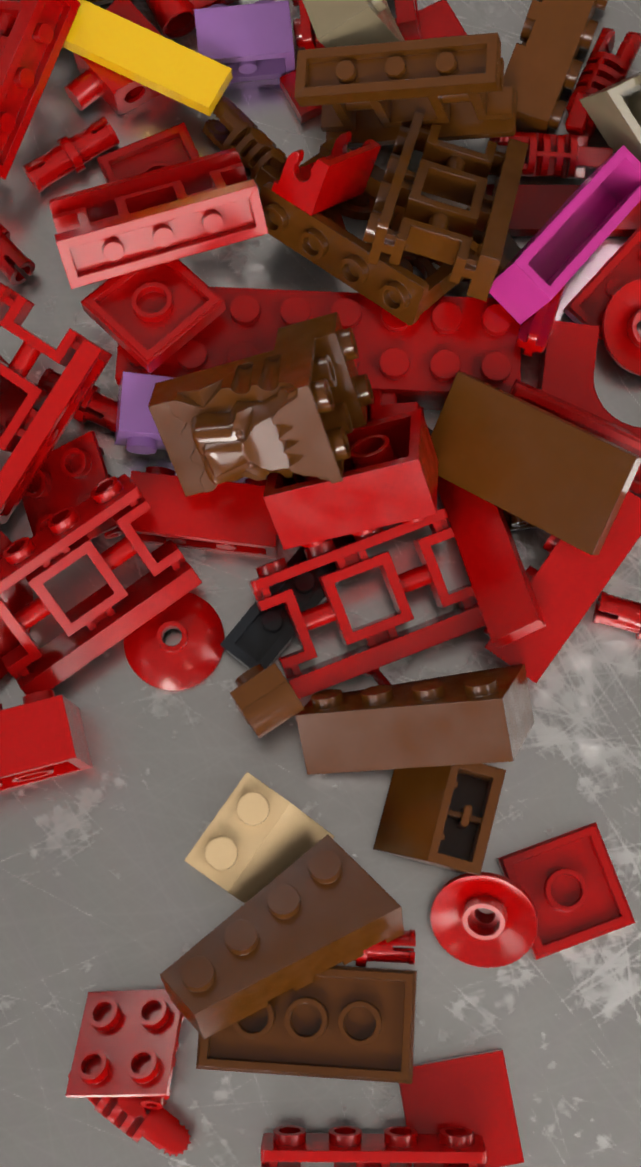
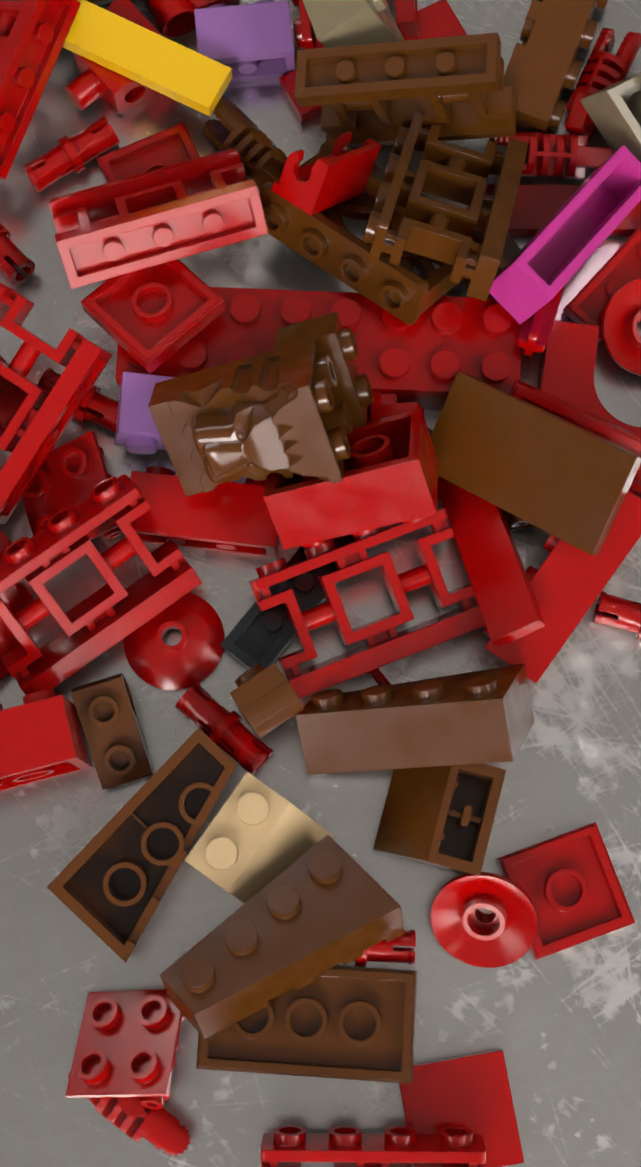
none -> reddish brown wedge [47,728,237,963]
none -> reddish brown plate [71,673,153,790]
none -> red pin [175,683,274,775]

